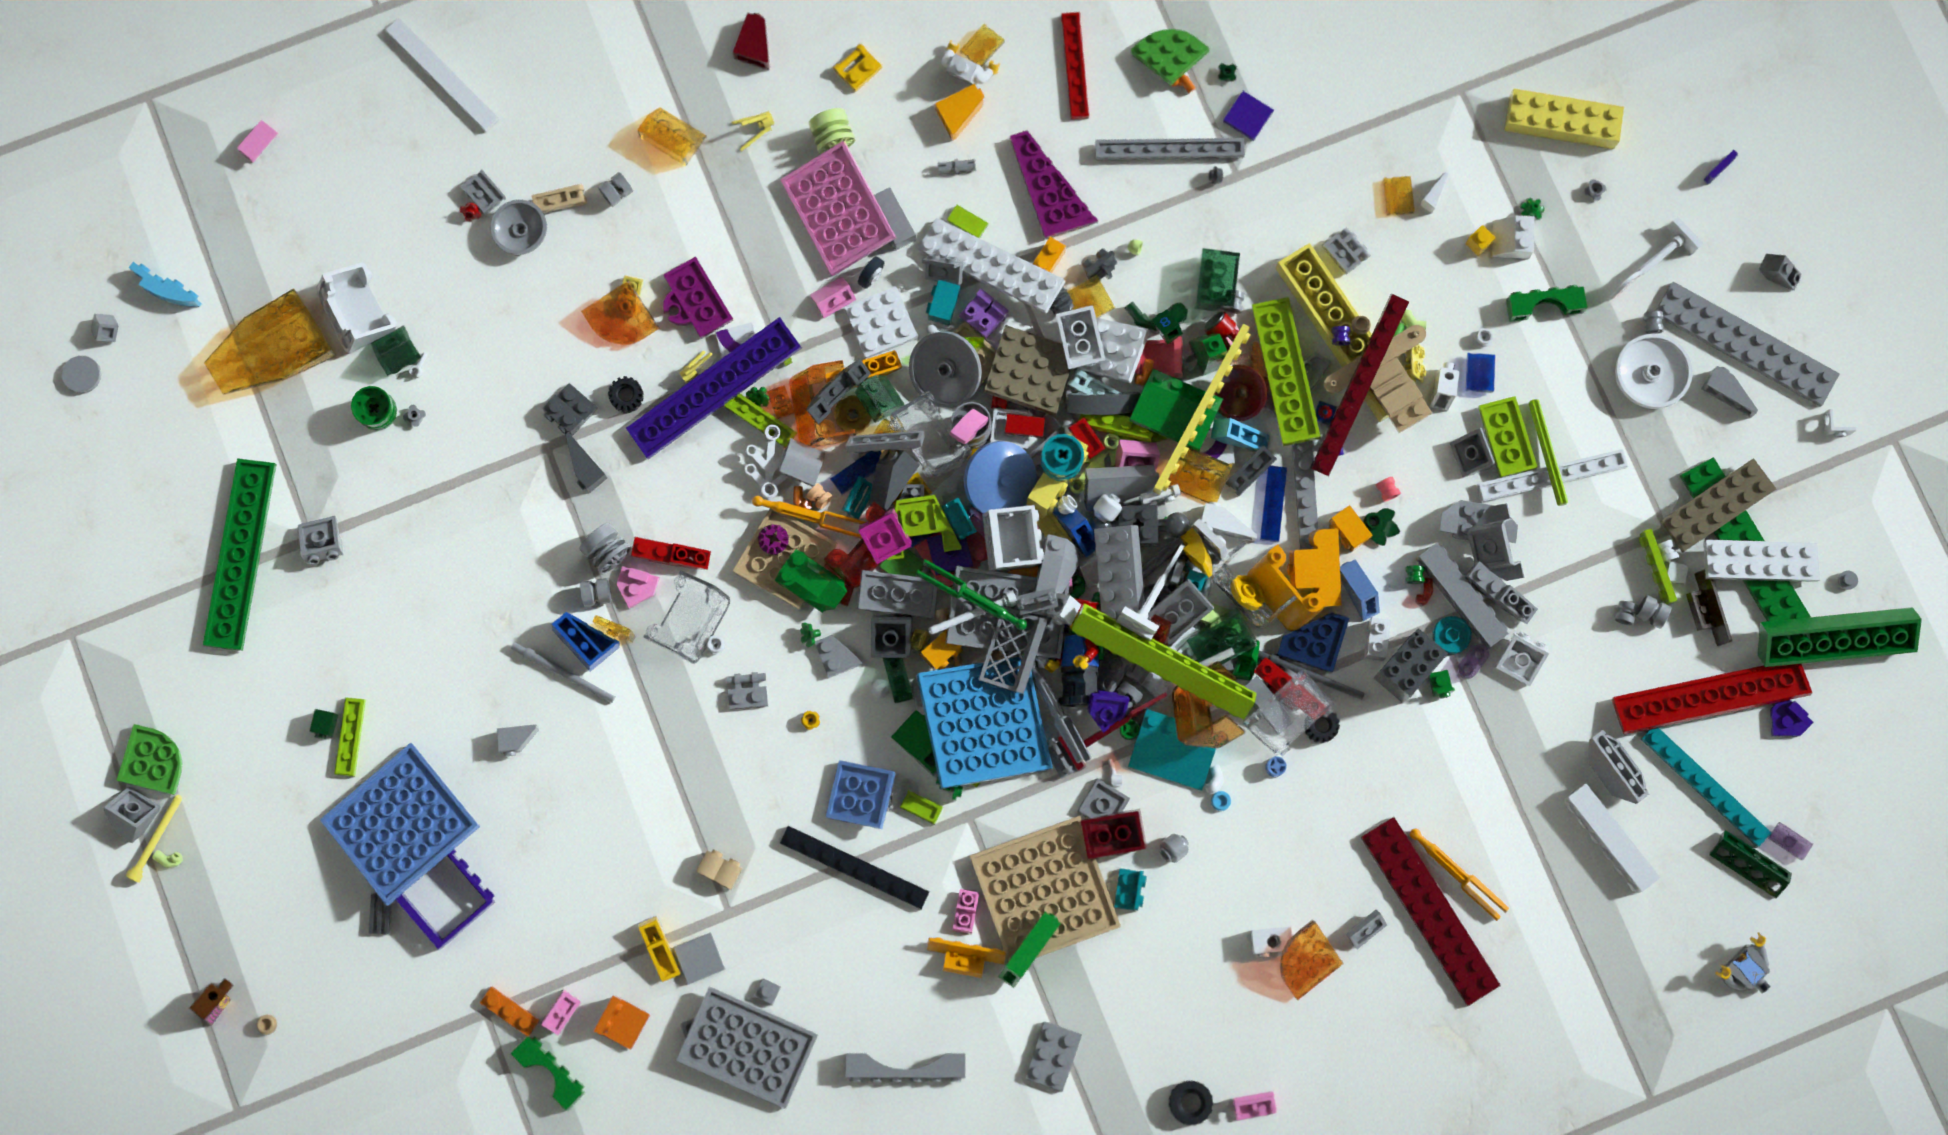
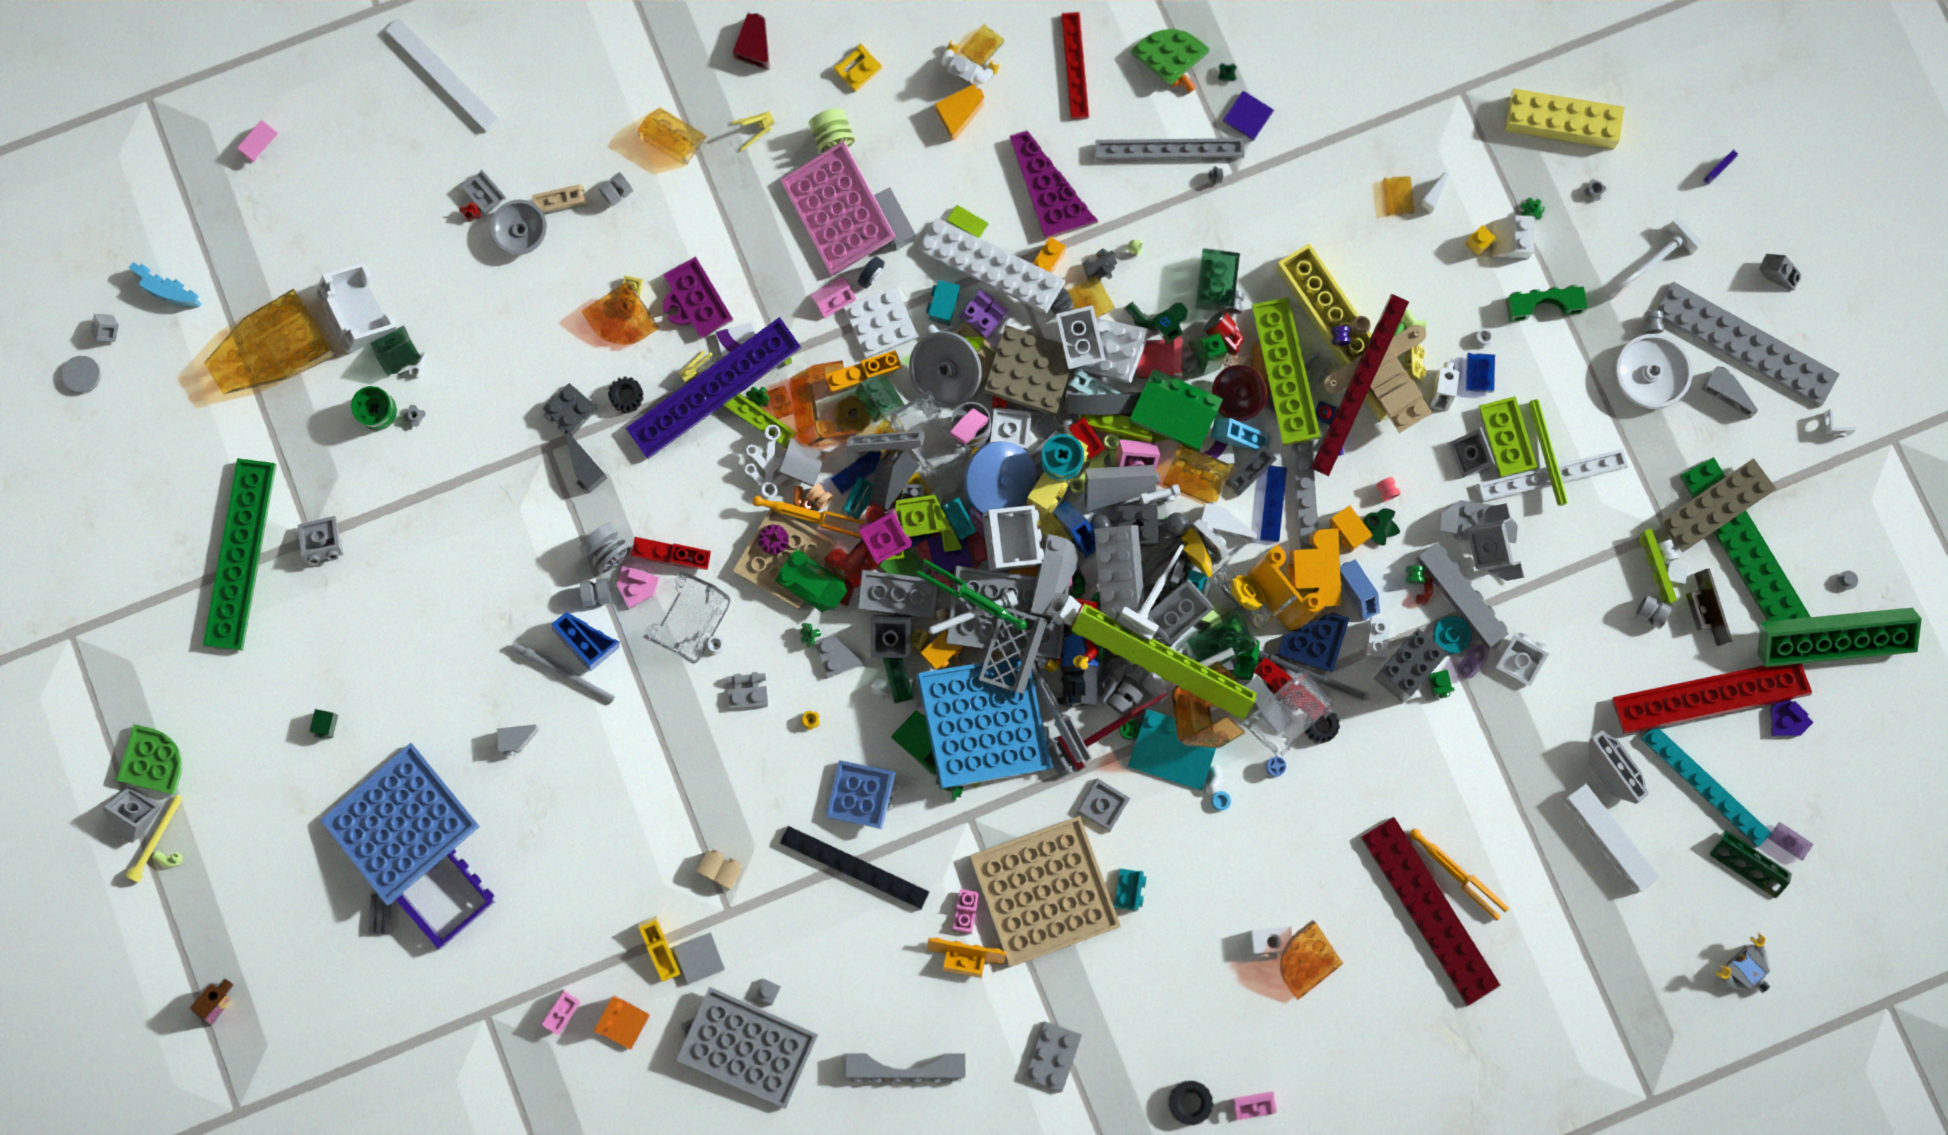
tan plate [257,1015,277,1035] -> none
lime tile [334,697,366,777] -> none
orange plate [480,986,540,1036] -> none
green arch [511,1036,586,1111] -> none
clear yellow plate [592,615,635,642] -> none
dark grey slope [806,359,871,424] -> none
lime tile [900,790,943,825] -> none
light grey bracket [922,254,963,285] -> none
light grey pin [938,159,976,174] -> none
green slope [998,912,1061,988] -> none
red tile [1005,414,1045,438] -> none
light grey hinge [1016,588,1059,615] -> none
white plate [1057,495,1077,515] -> none
dark red slope [1081,808,1147,859] -> none
dark purple plate [1087,690,1130,733] -> none
white head [1093,493,1122,523] -> none
white hand [1108,759,1122,786] -> none
orange arm [1134,359,1154,386] -> none
clear red plate [1151,614,1172,646] -> none
light yellow plate [1153,324,1251,495] -> none
light grey head [1159,833,1189,863] -> none
light grey plate [1322,227,1371,275] -> none
light grey plate [1346,909,1387,949] -> none
light grey slope [1465,561,1538,624] -> none
light grey wheel [1614,601,1638,625] -> none
white plate [1703,540,1820,582] -> none

